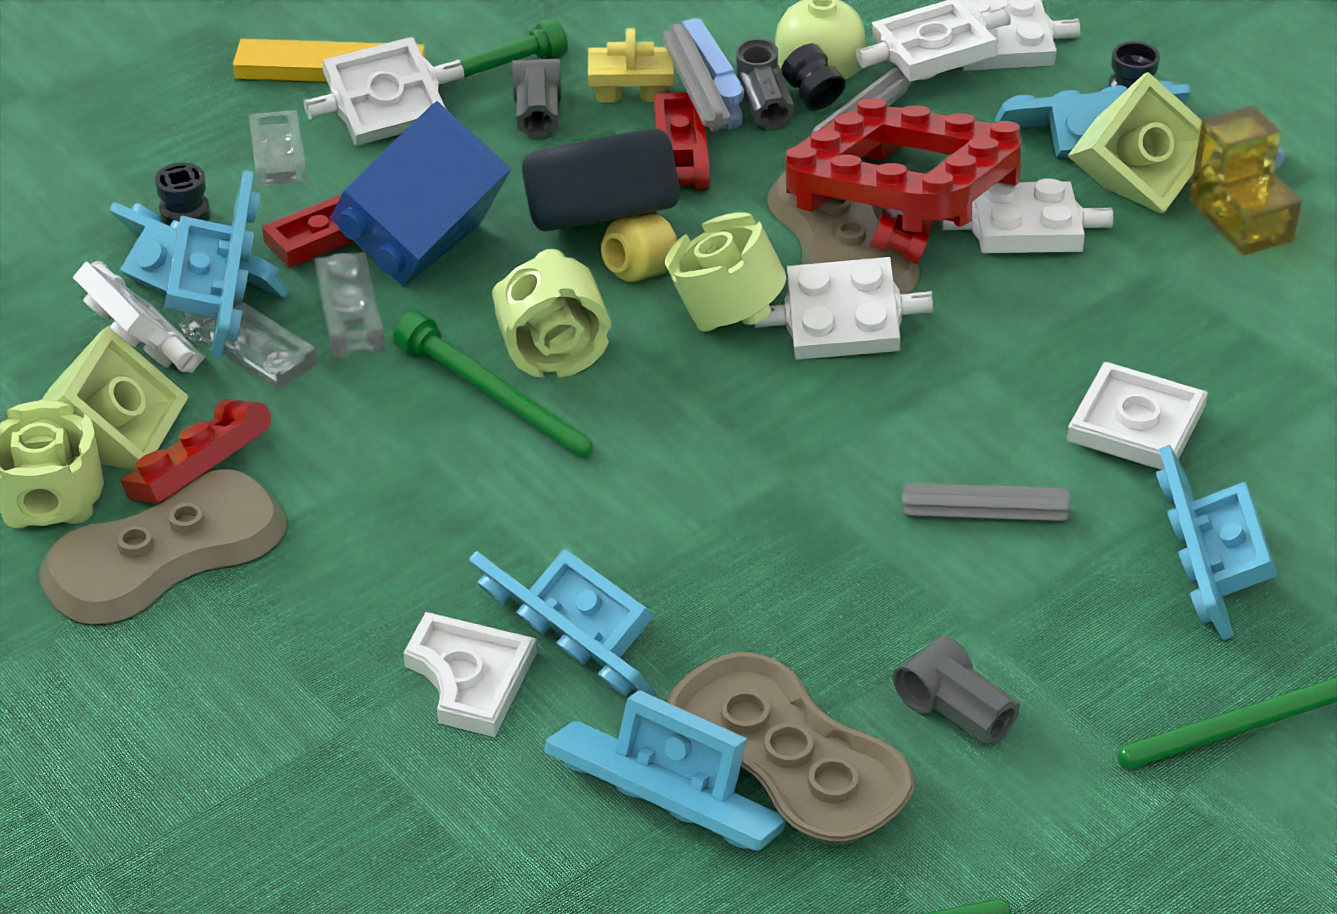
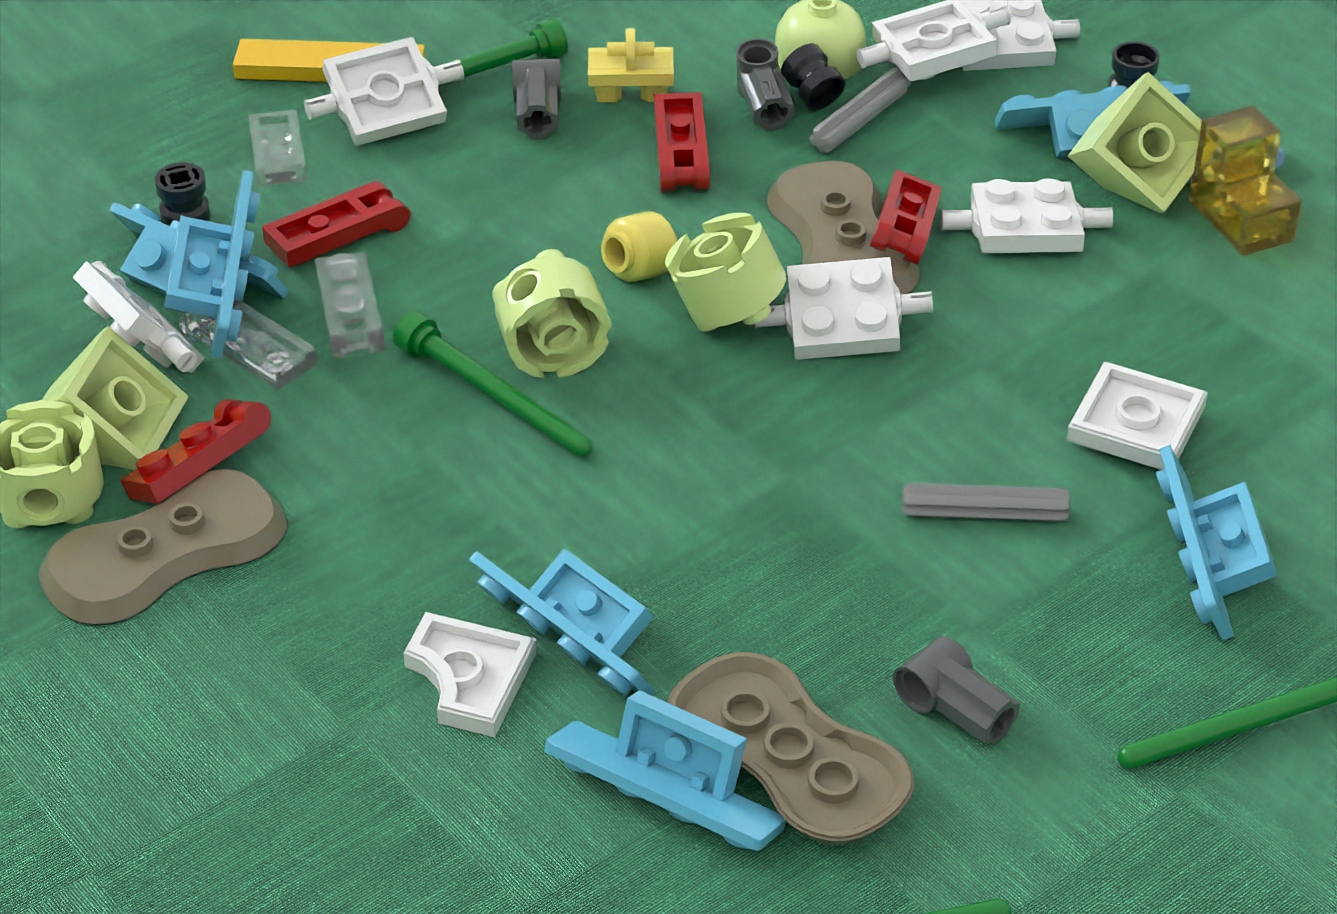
blue slope [330,101,511,287] -> none
black wheel [522,128,680,232] -> none
light grey axle [662,23,730,132] -> none
light blue hinge [682,18,744,131] -> none
red plate [785,98,1021,232] -> none

